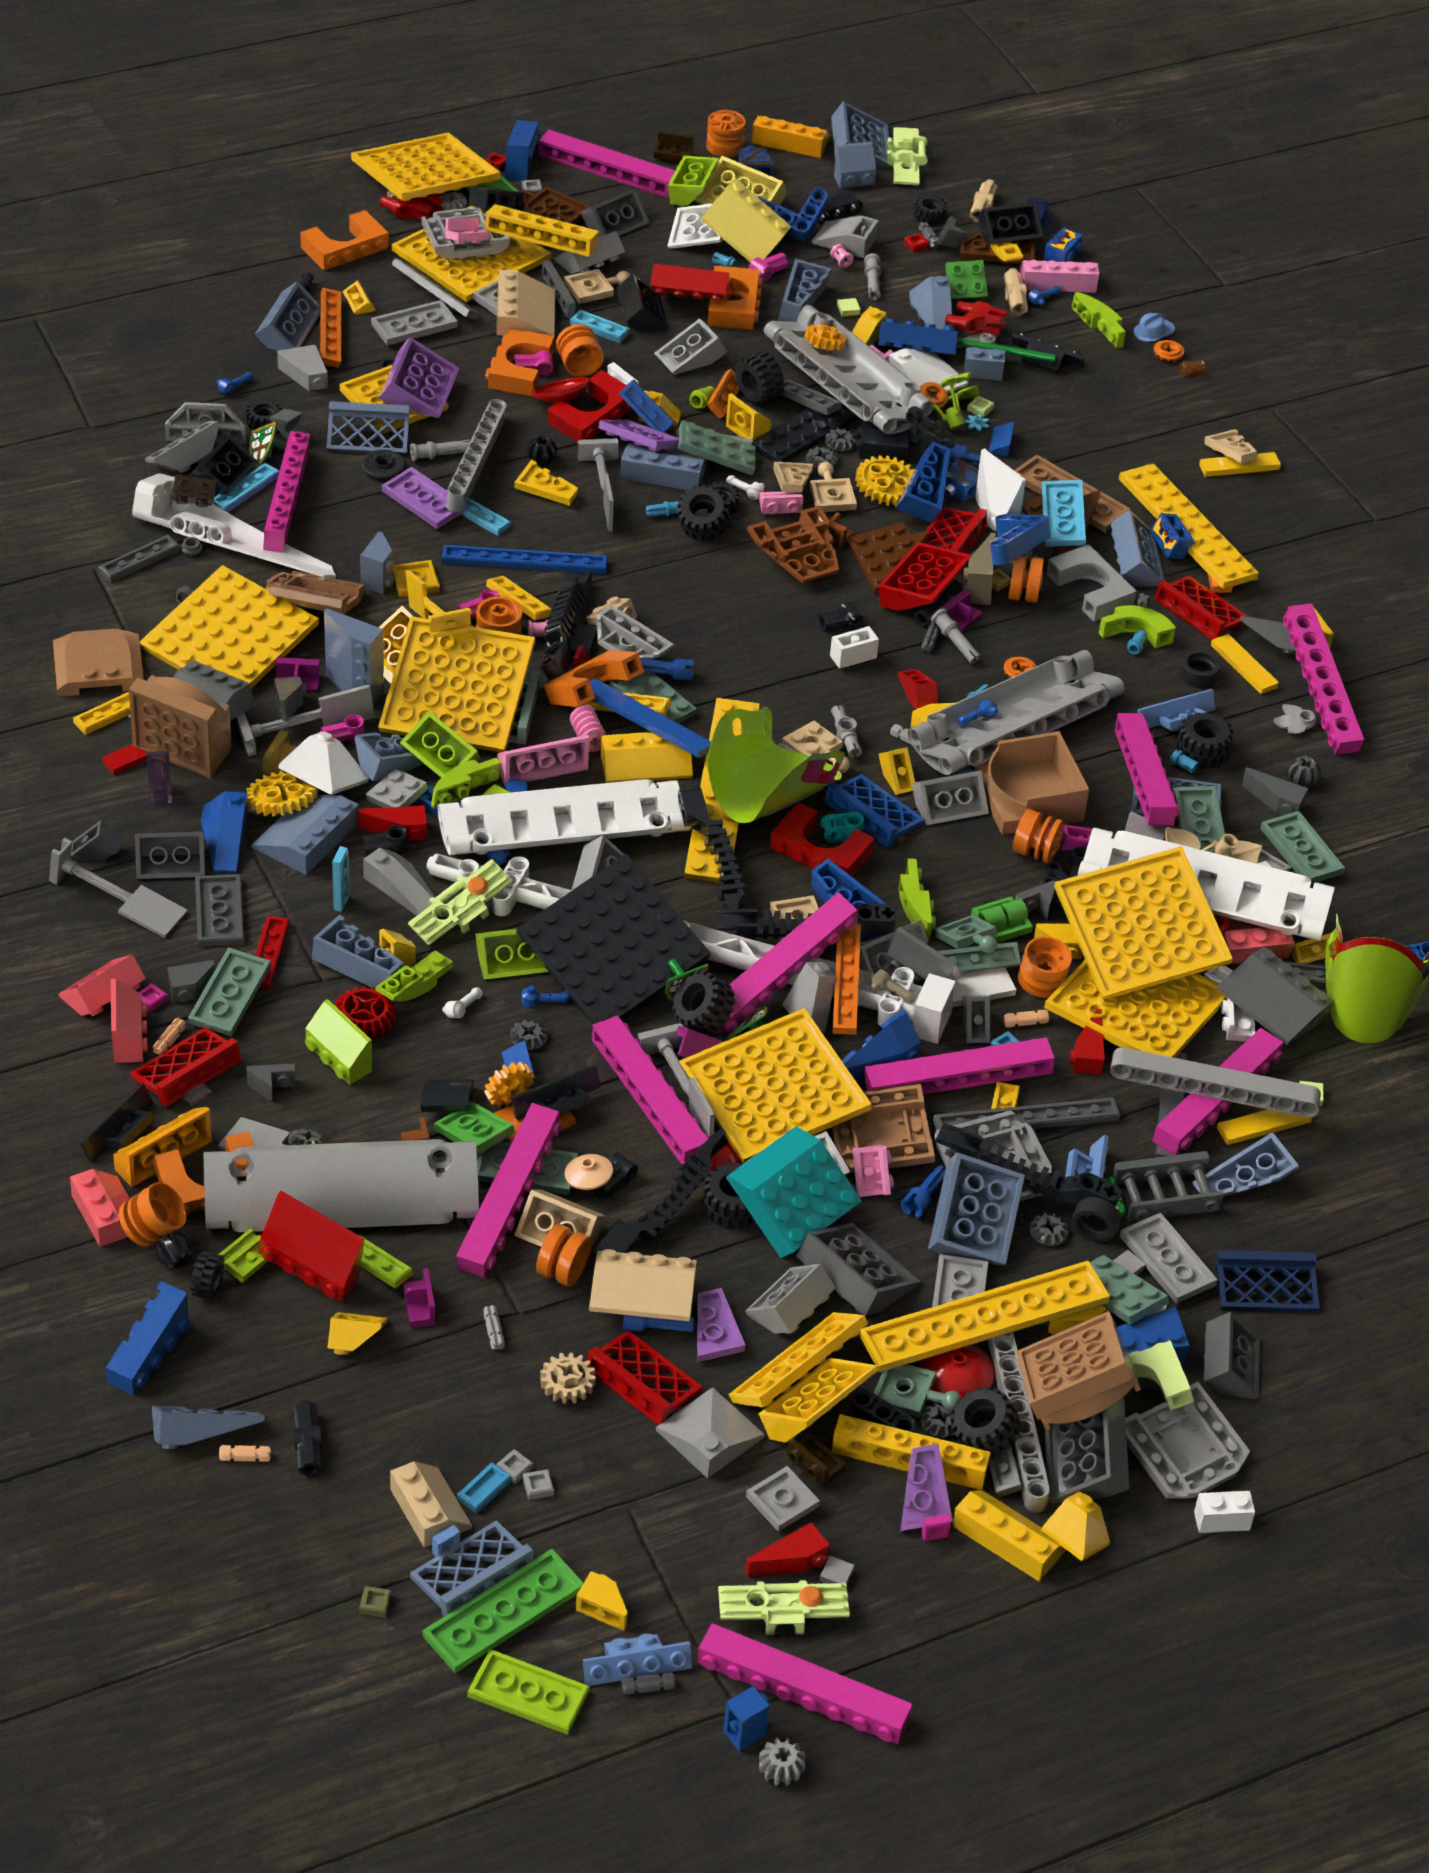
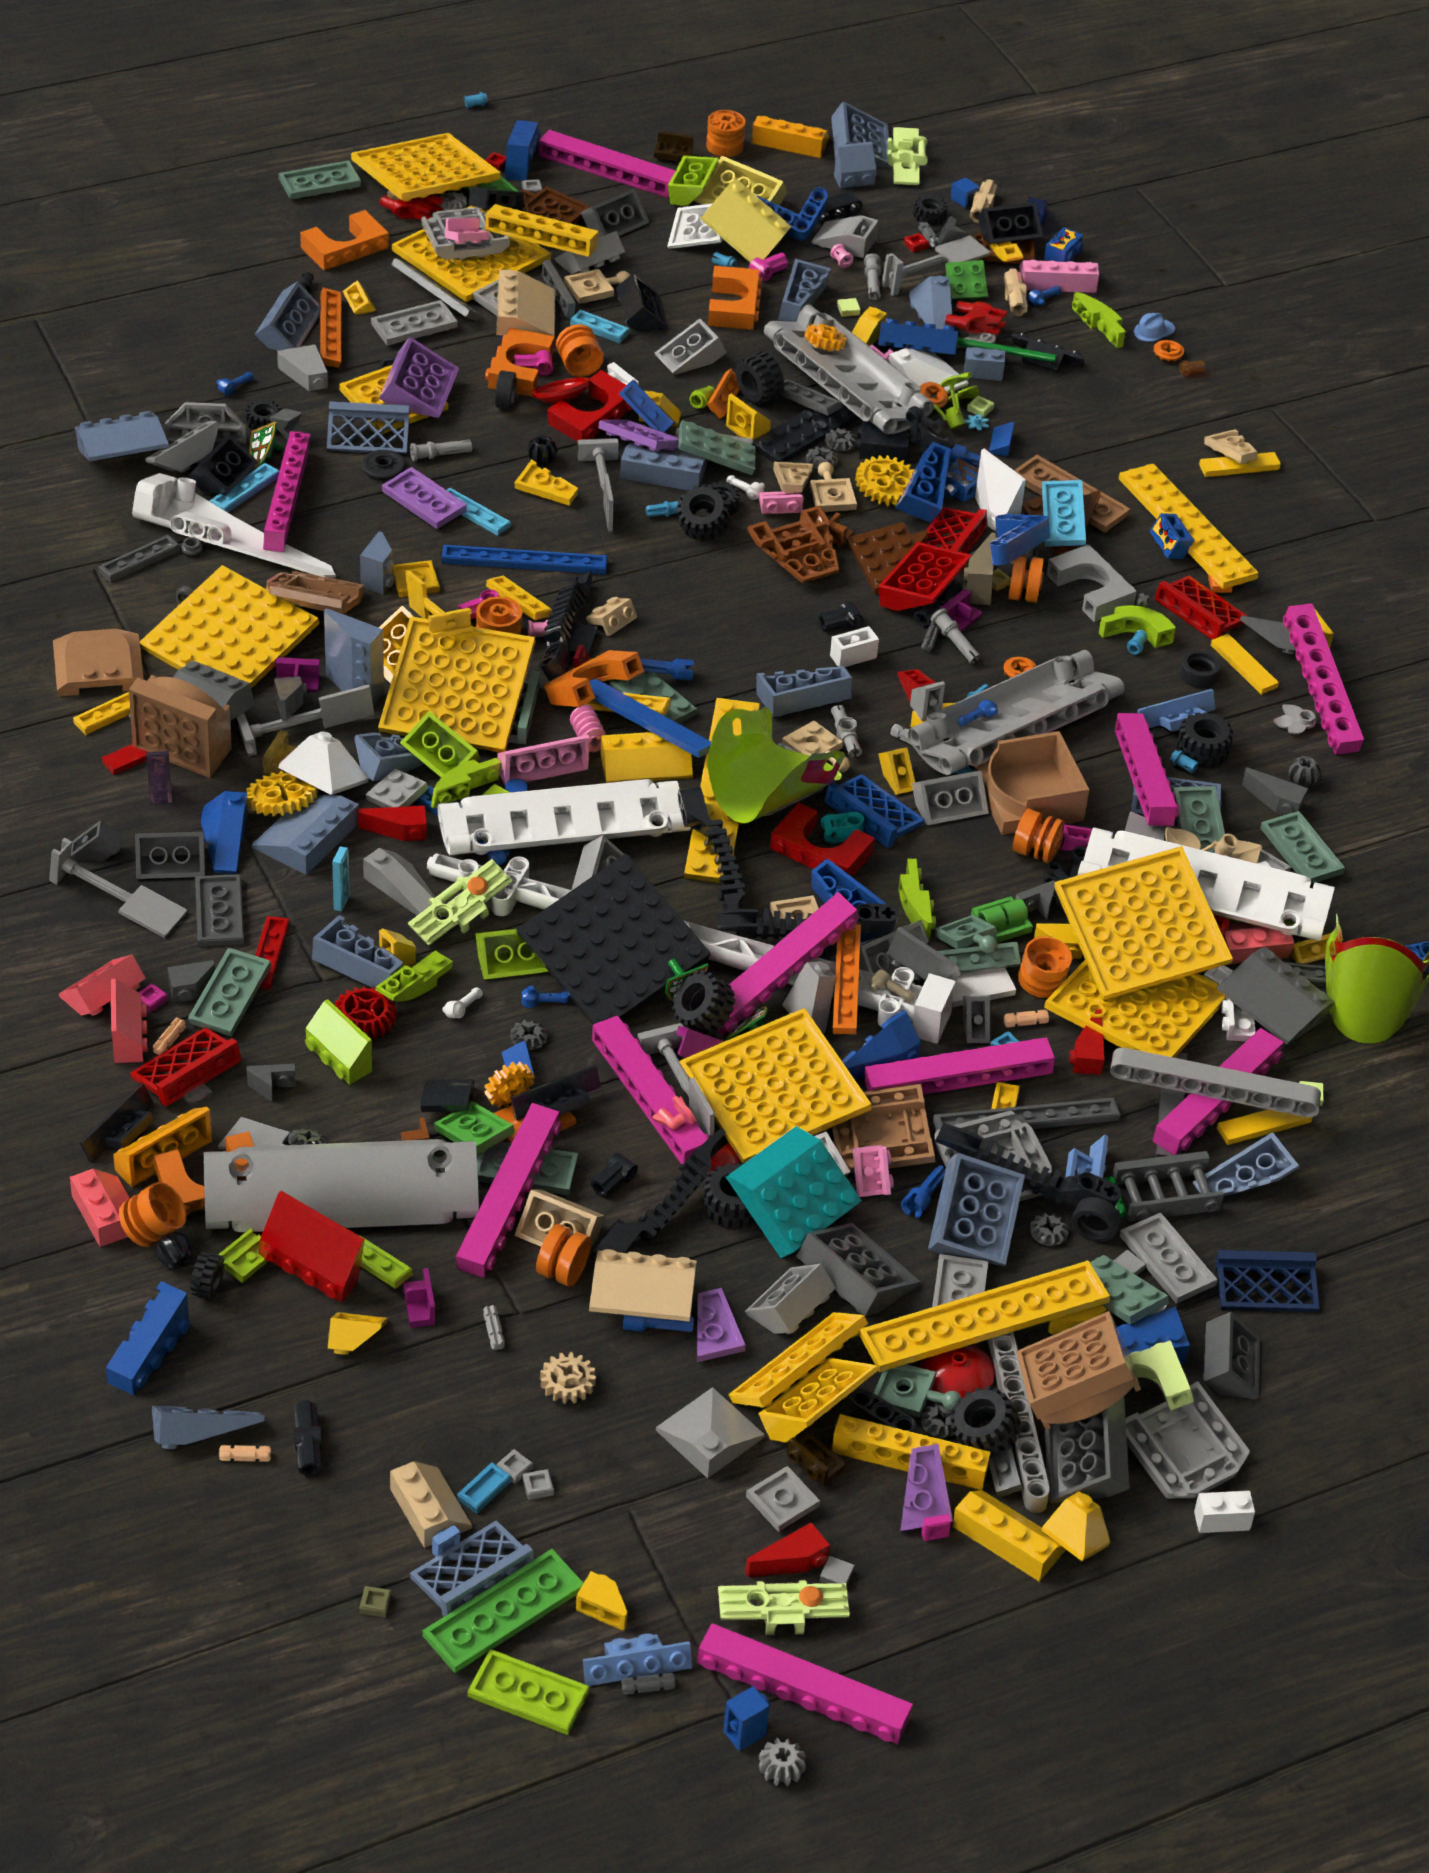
dark brown bracket [170,474,216,508] -> none
dark pink piece [321,715,365,744] -> none
black piece [362,825,408,855] -> none
light grey beam [446,399,506,512] -> none
light nougat dish [565,1154,613,1190] -> none
red fence [587,1330,703,1425] -> none
light grey wedge [597,605,674,660] -> none
red slope [650,264,735,302] -> none
torso [739,145,773,177] -> none
sand blue slope [1111,510,1165,586] -> none
none -> sand blue slope [75,411,169,461]
none -> sand green plate [279,160,361,200]
none -> dark azure pin [464,92,488,108]
none -> black tyre [495,370,517,410]
none -> coral piece [653,1096,696,1130]
none -> sand blue wedge [757,666,852,717]
none -> light grey piece [881,235,991,296]
none -> light grey slope [910,681,945,721]
none -> blue panel [951,178,979,208]

